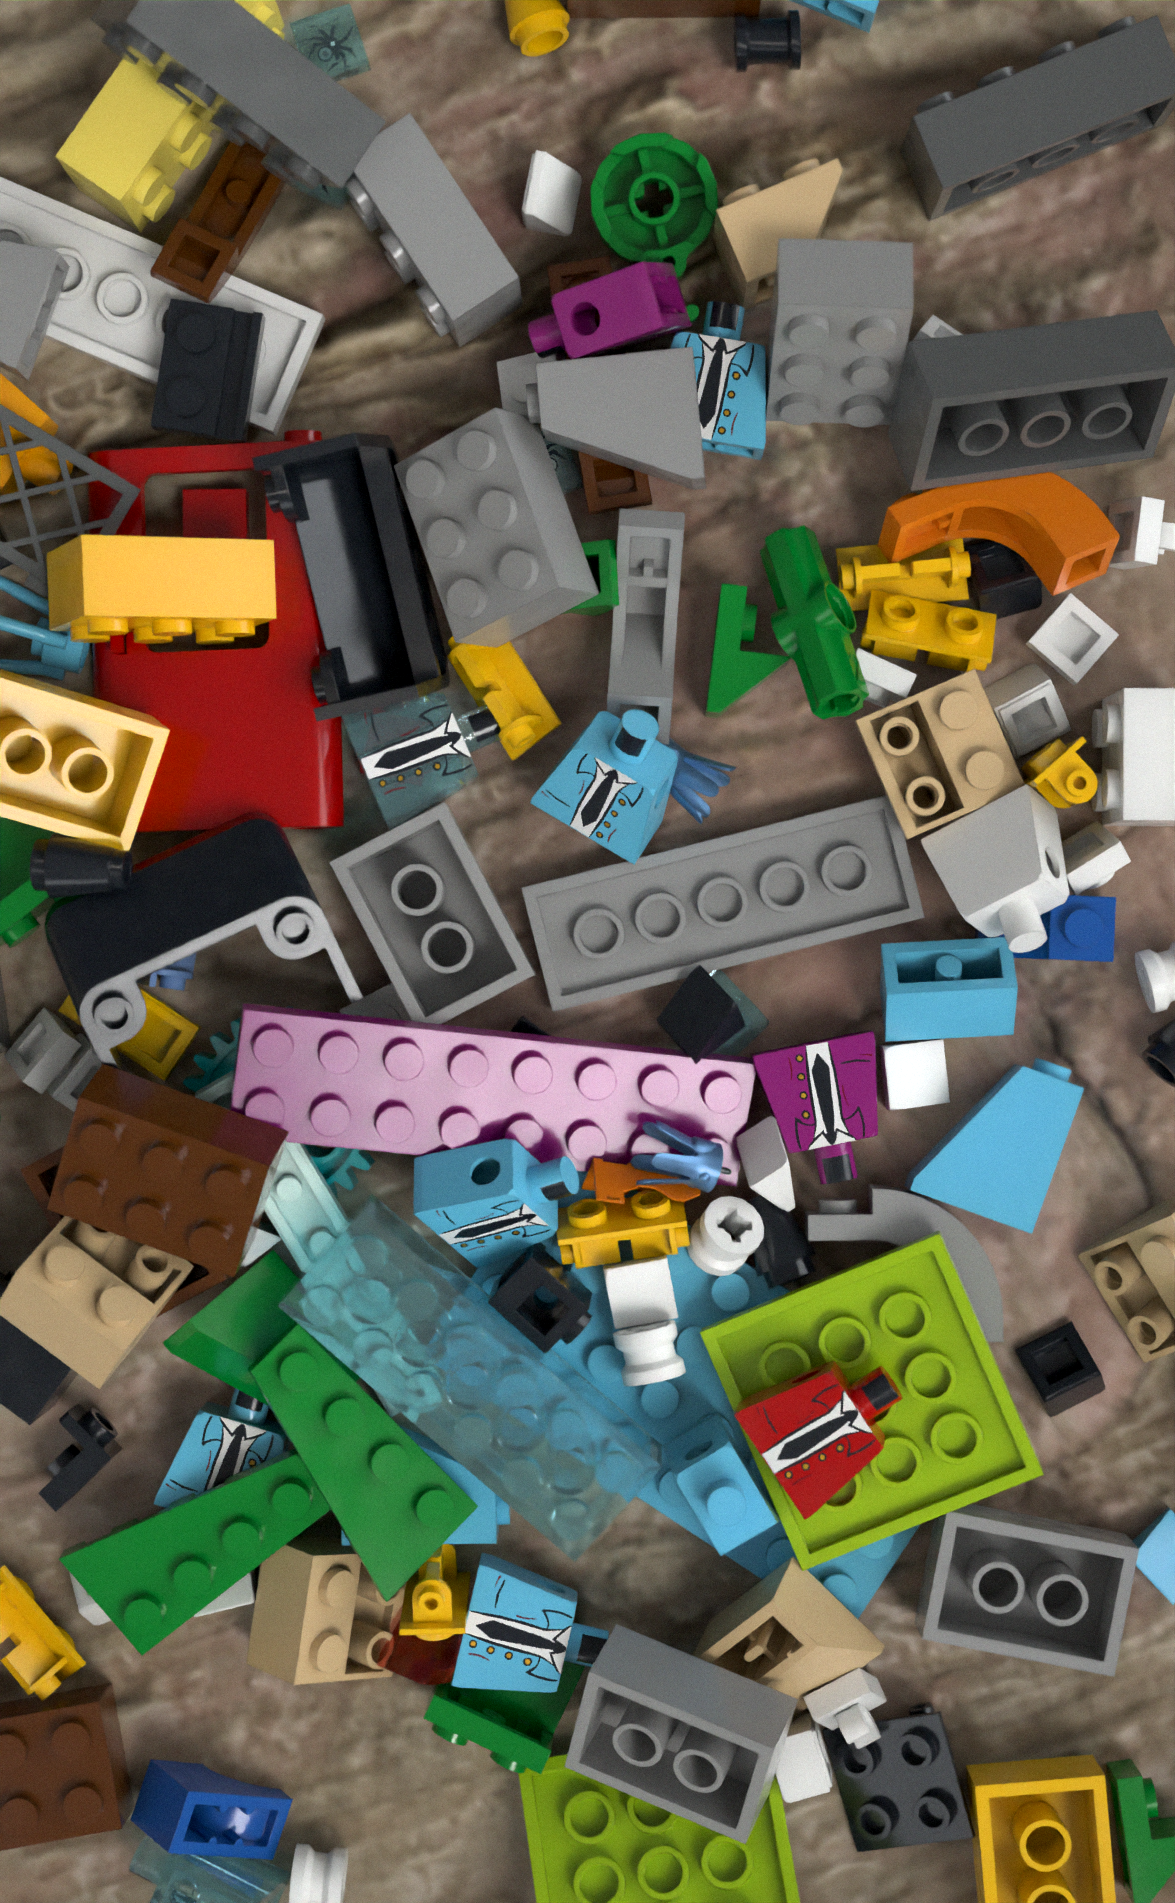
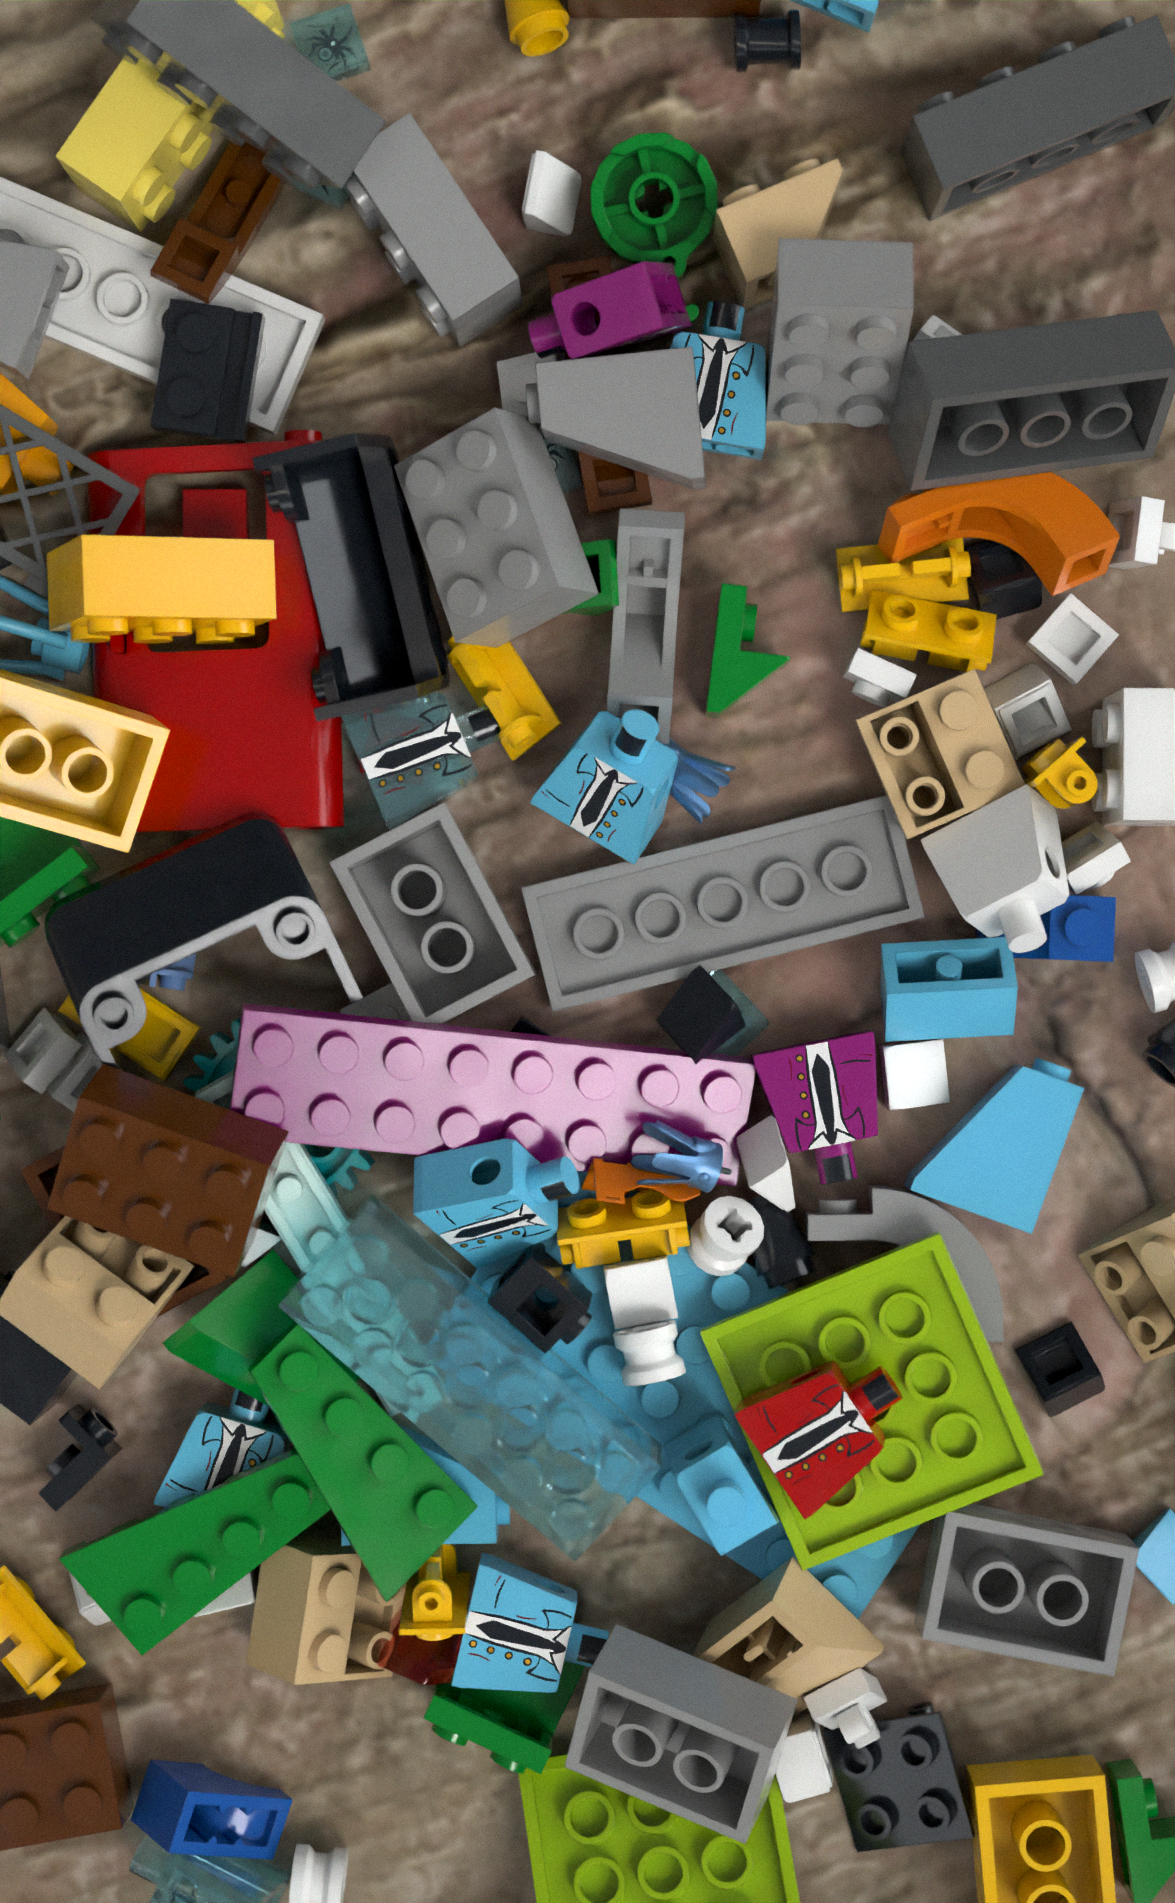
black cone [30,833,133,899] -> none
green piece [759,525,870,720] -> none

